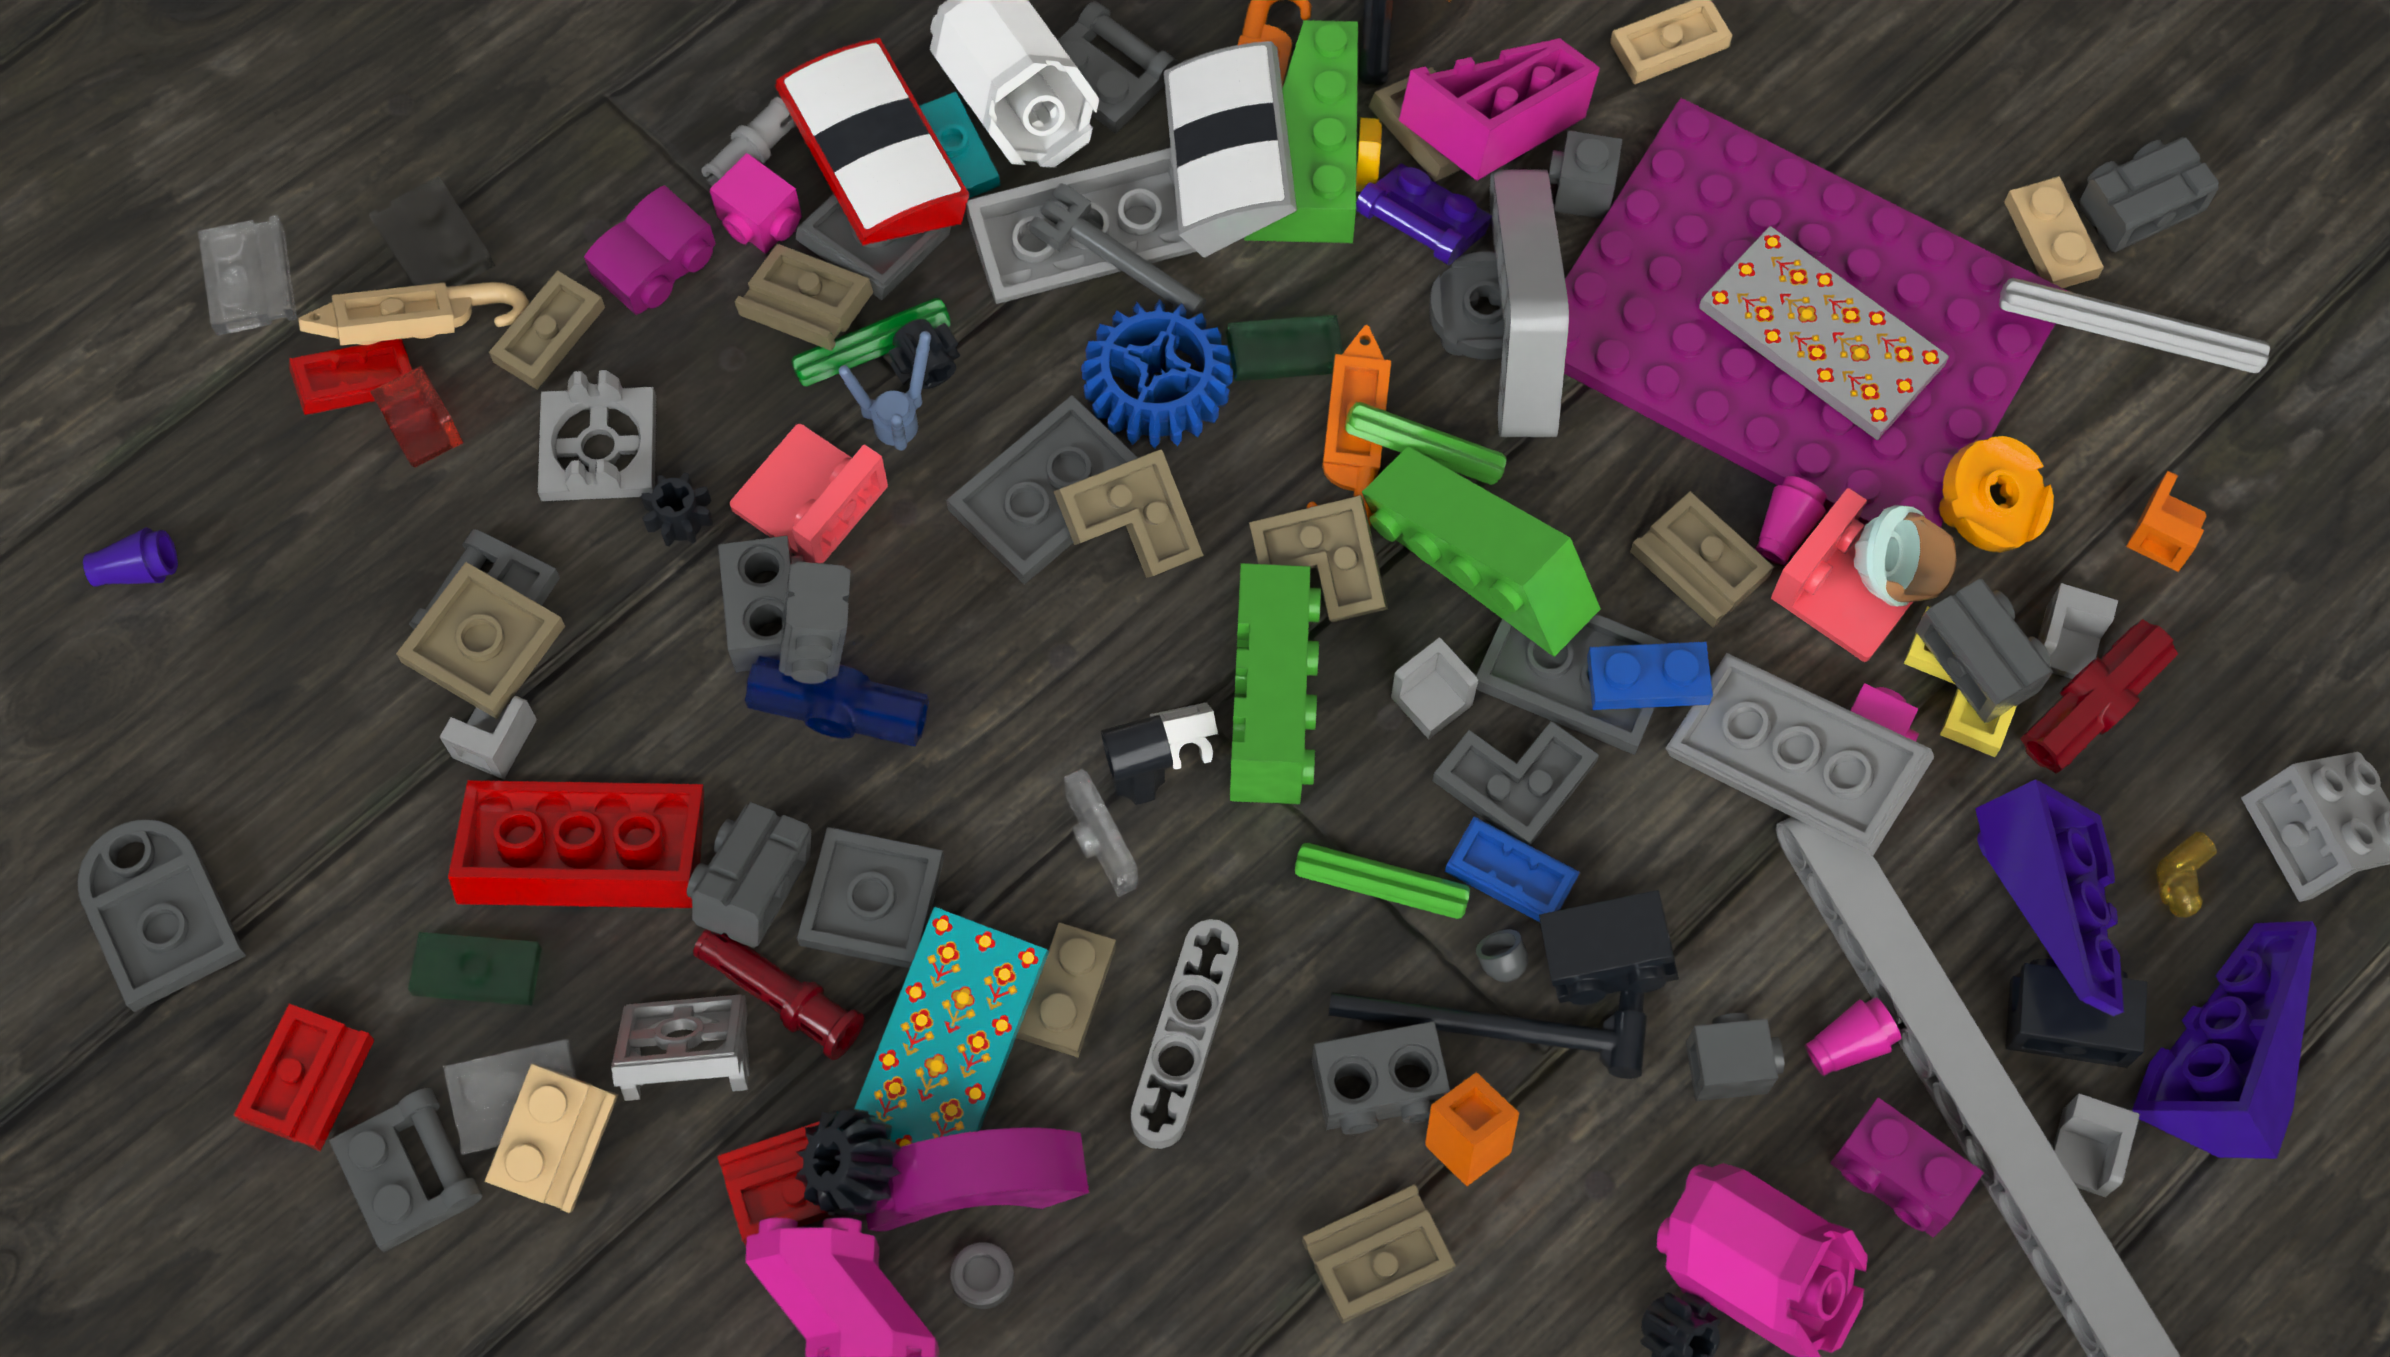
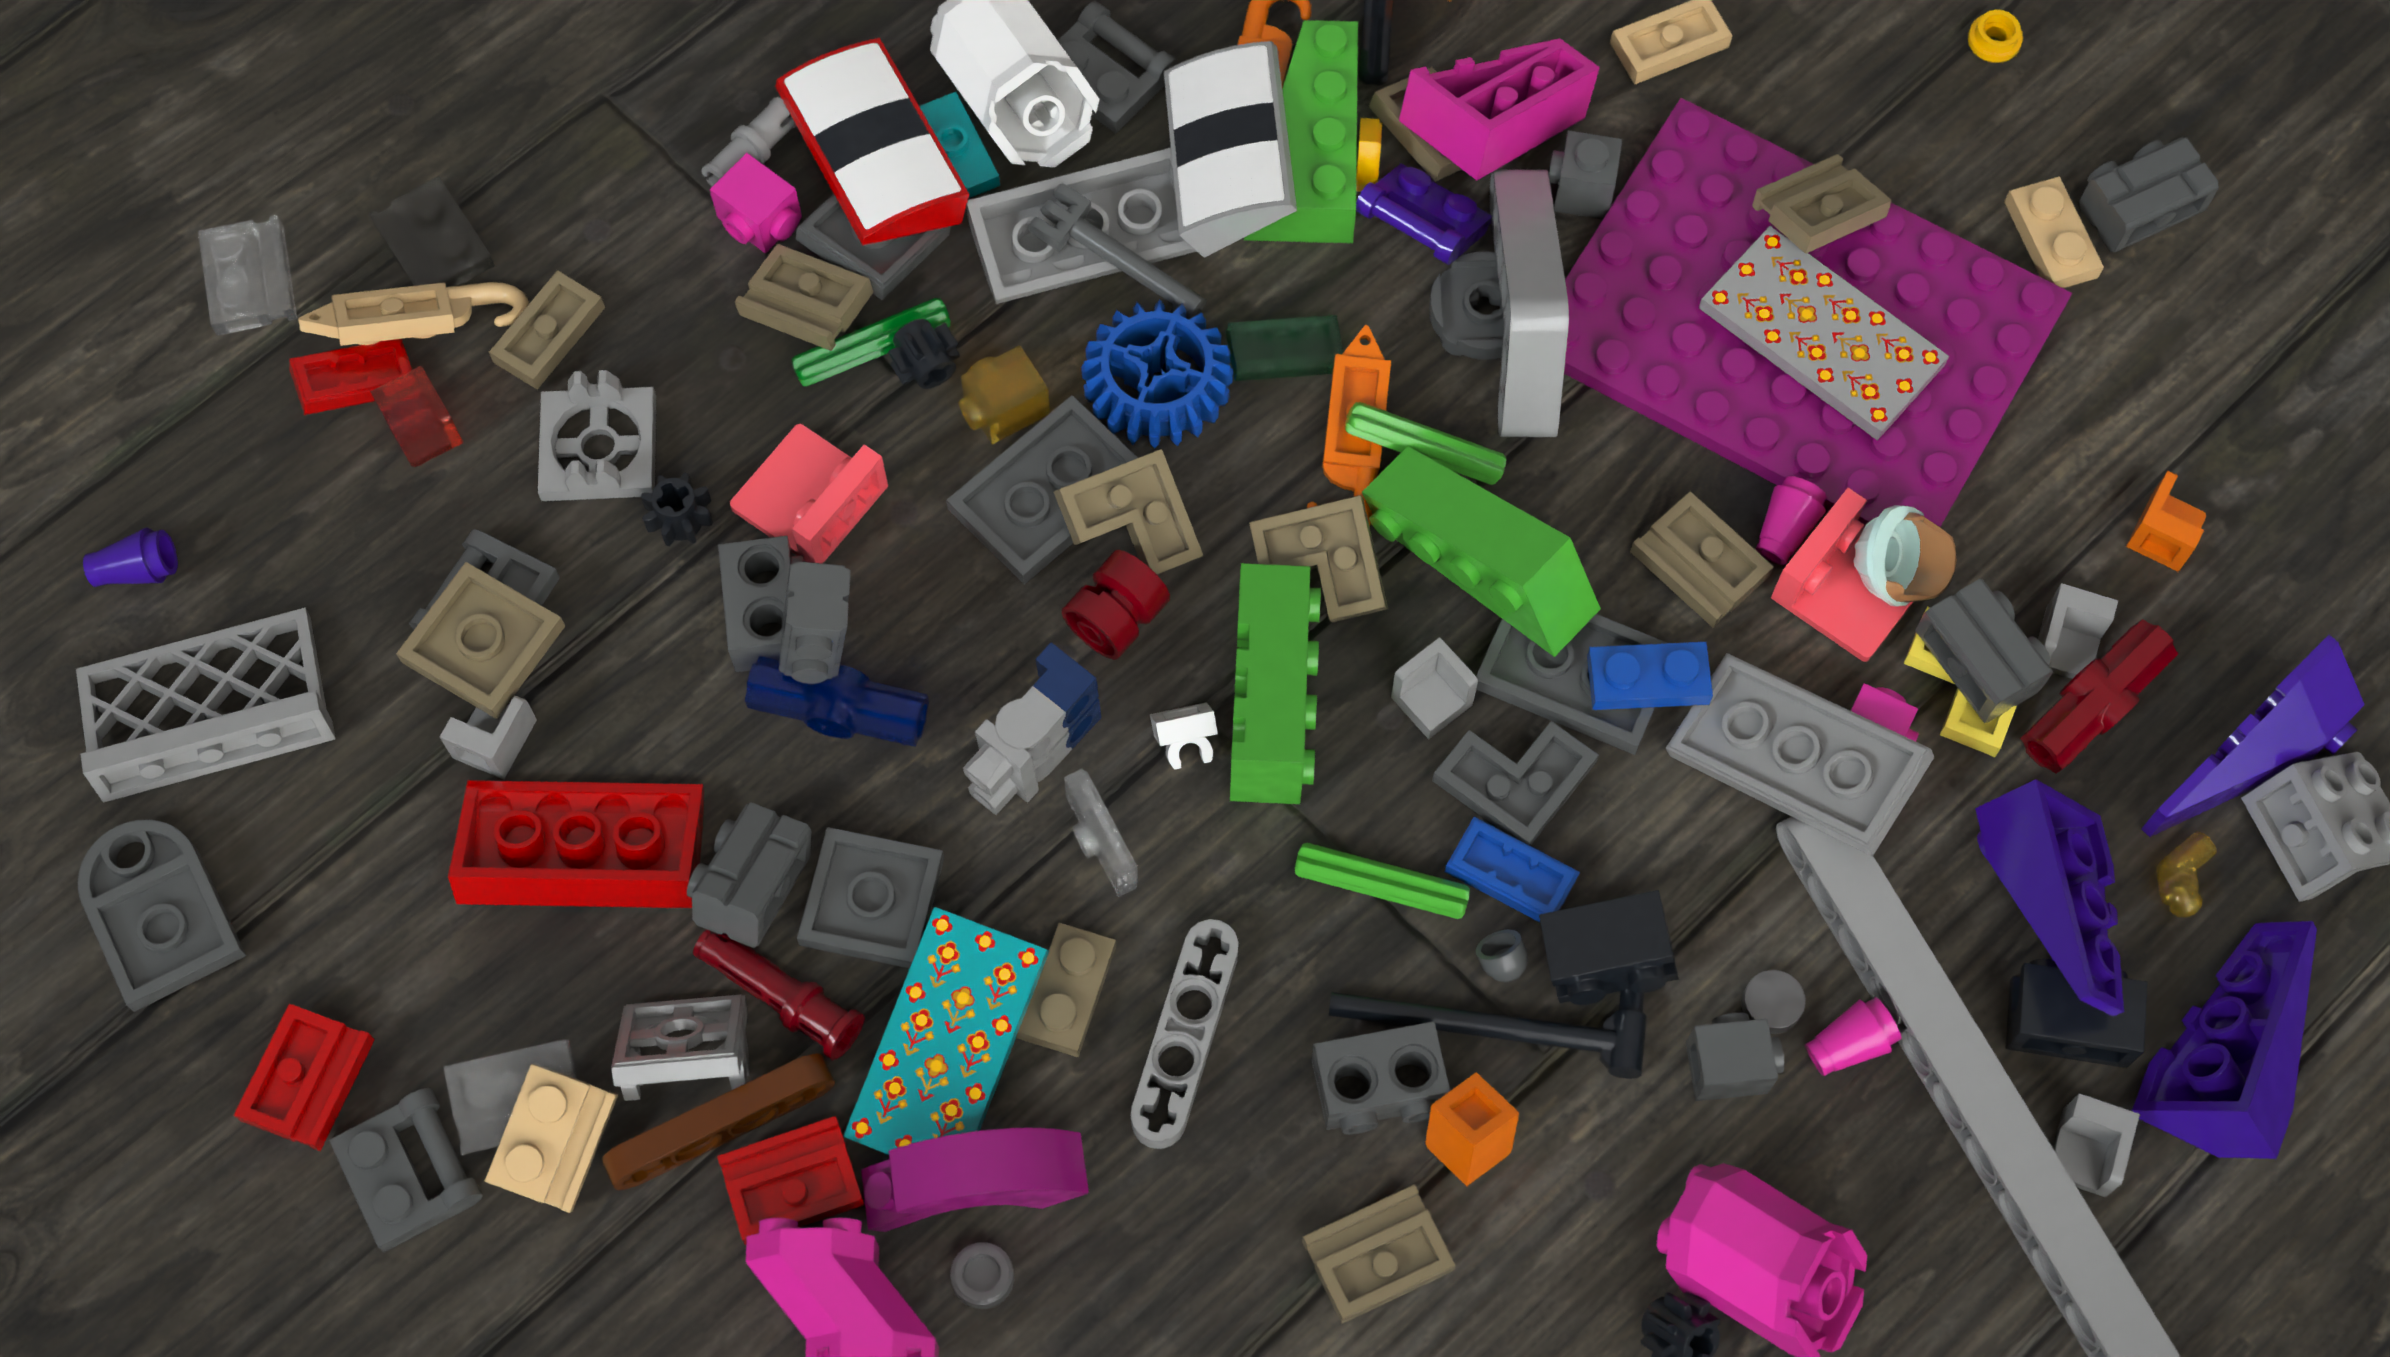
clear green plate [408,932,542,1006] -> none
magenta brick [584,185,716,315] -> none
black gear [795,1108,902,1217] -> none
sand blue plant [839,331,931,450] -> none
black piece [1101,715,1173,805] -> none
magenta brick [1830,1097,1984,1238] -> none
light orange plate [1939,436,2054,553] -> none
axle [1999,278,2270,373] -> none
none -> light grey fence [76,607,336,803]
none -> reddish brown beam [602,1054,835,1190]
none -> clear yellow brick [958,345,1050,445]
none -> light grey hips [963,642,1102,815]
none -> dark red wheel [1061,550,1170,660]
none -> flat silver tile [1741,970,1805,1034]
none -> dark tan plate [1752,154,1892,254]
none -> yellow plate [1968,10,2023,63]
none -> dark purple wedge [2141,635,2365,837]

